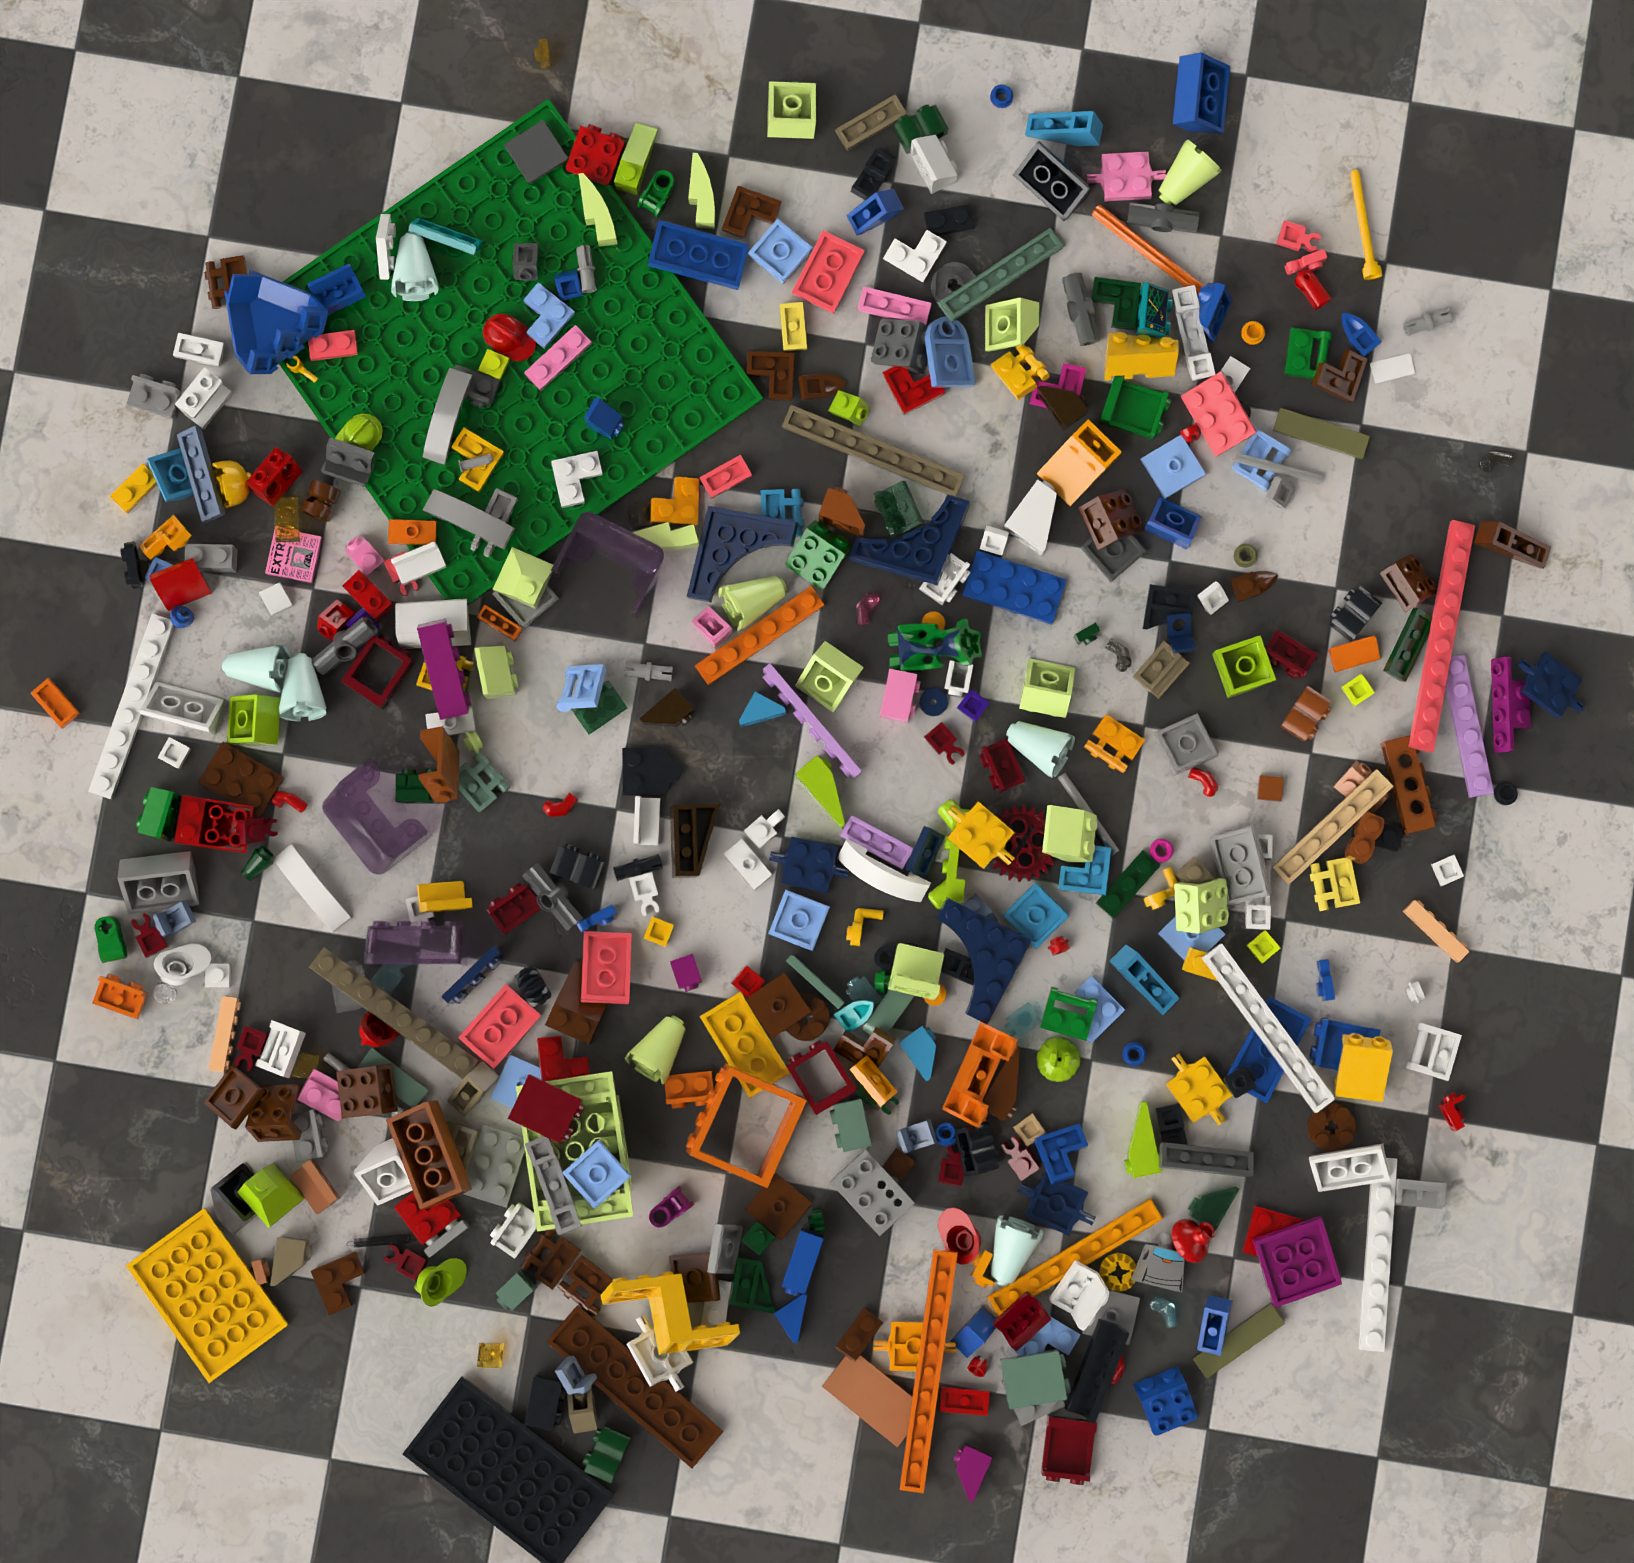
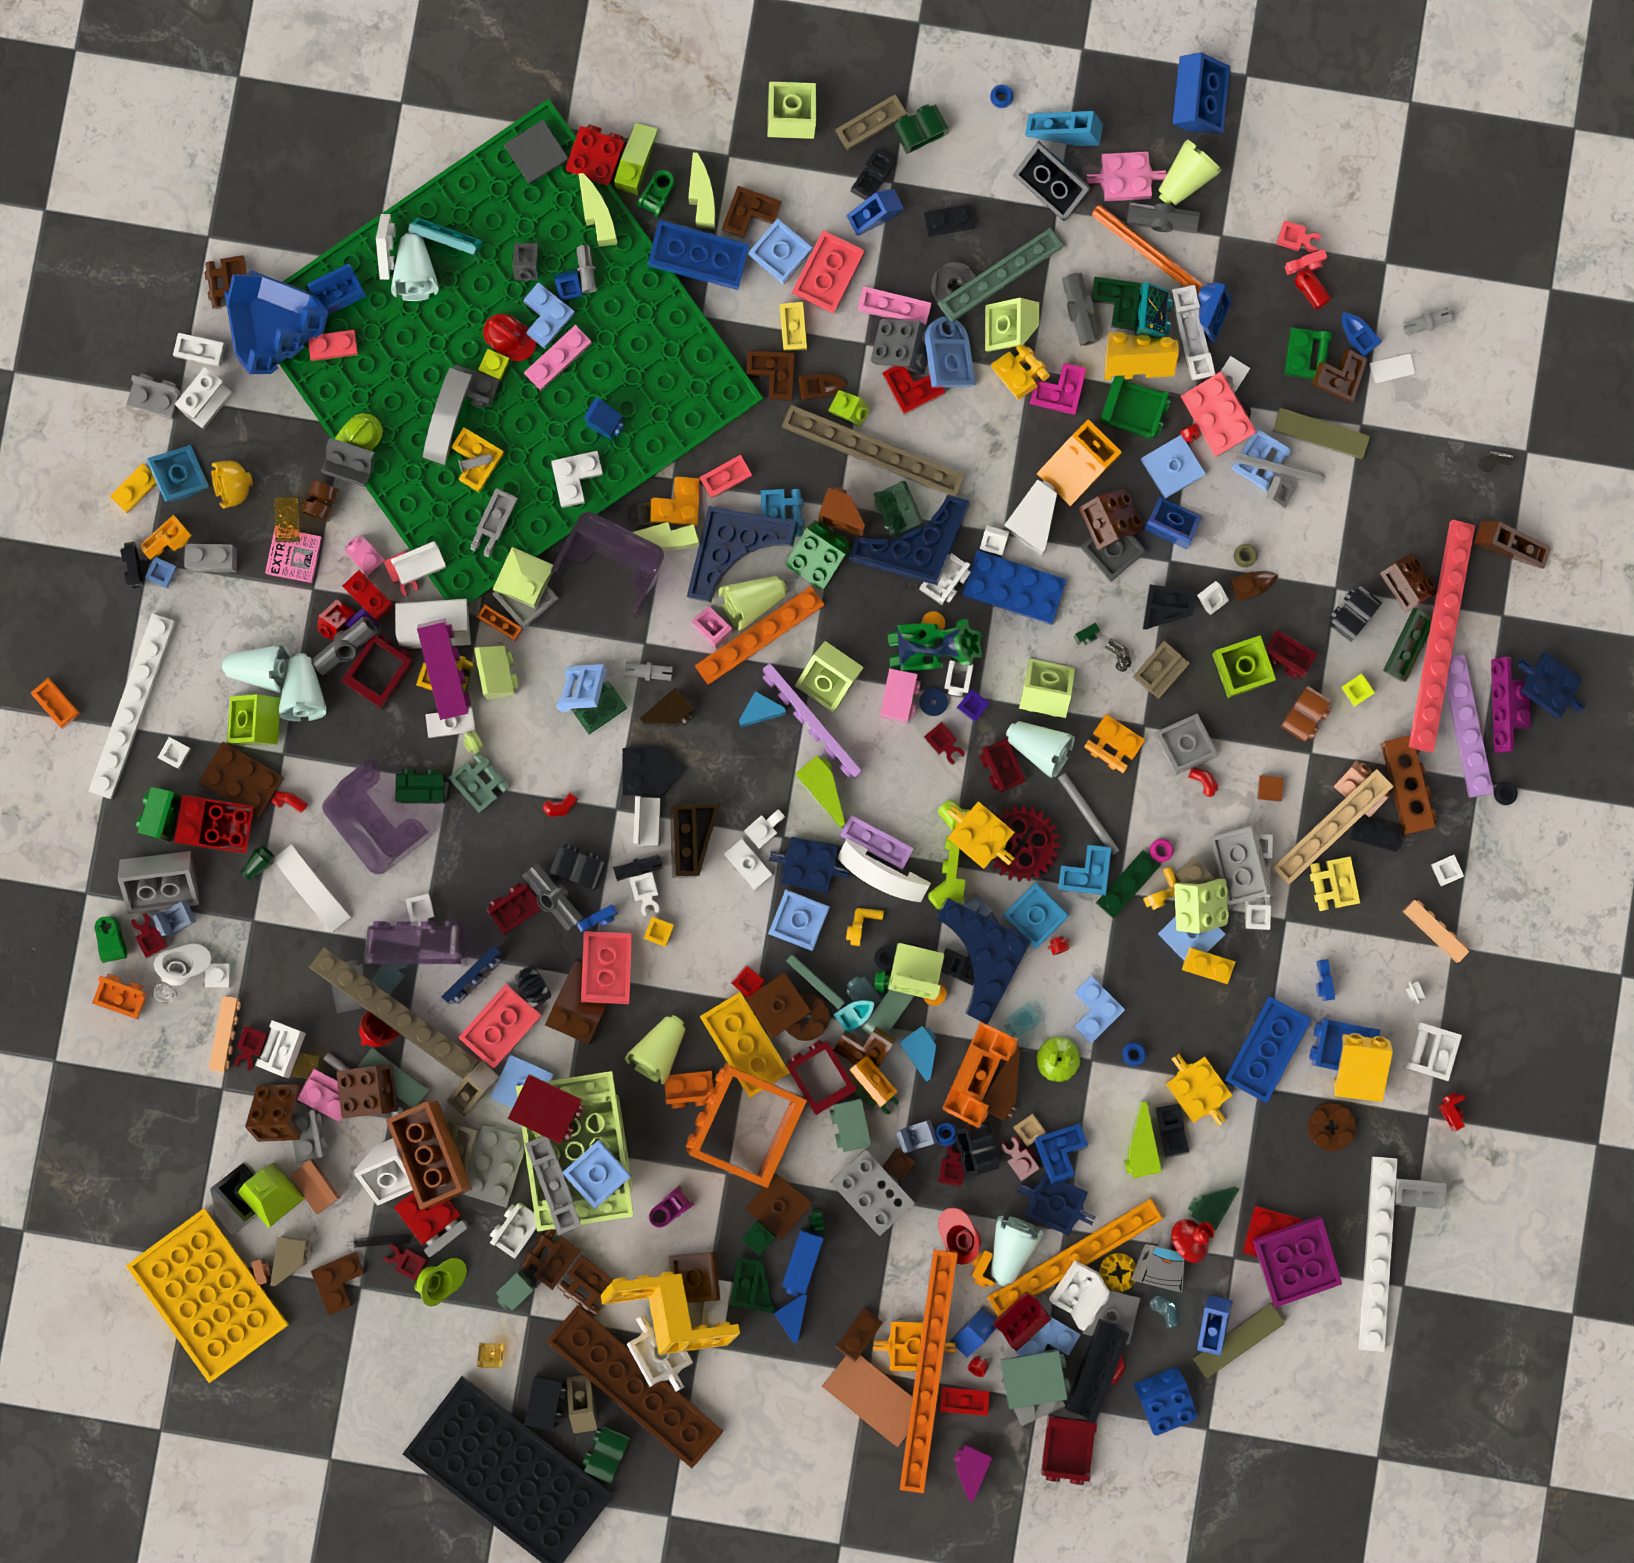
white slope [140,682,224,735] -> none
red slope [149,558,212,611] -> none
blue plate [170,605,194,628] -> none
sand blue plate [177,426,226,523] -> none
reddish brown plate [203,1064,265,1130] -> none
dark red plate [238,817,278,844] -> none
red brick [246,447,303,506] -> none
white slope [259,583,293,616] -> none
yellow hand [286,356,318,383] -> none
orange plate [388,519,437,545] -> none
yellow panel [417,881,472,913] -> none
dark orange panel [419,726,460,803] -> none
light grey slope [423,490,515,549] -> none
clear yellow plate [534,39,551,69] -> none
red plate [536,1036,590,1082] -> none
sand blue bracket [555,1355,597,1395] -> none
magenta brick [670,954,702,992] -> none
light grey plate [707,1224,743,1274] -> none
clear pink arm [856,593,880,625] -> none
white plate [883,230,947,283] -> none
plate [905,826,945,879] -> none
white slope [910,135,959,194] -> none
dark brown slope [1036,386,1088,431] -> none
green plate [1040,986,1098,1041] -> none
yellowish green slope [1042,805,1097,862] -> none
dark azure slope [1110,945,1180,1015] -> none
dark grey plate [1159,1142,1254,1177] -> none
dark blue bracket [1167,612,1196,653] -> none
white plate [1201,944,1335,1113] -> none
black bracket [1224,1066,1256,1098] -> none
light orange plate [1241,321,1265,345] -> none
neon yellow plate [1246,930,1281,964] -> none
white slope [1309,1143,1390,1192] -> none
orange slope [1328,635,1380,673] -> none
dark orange brick [1345,812,1384,864] -> none
yellow piece [1350,169,1382,280] -> none

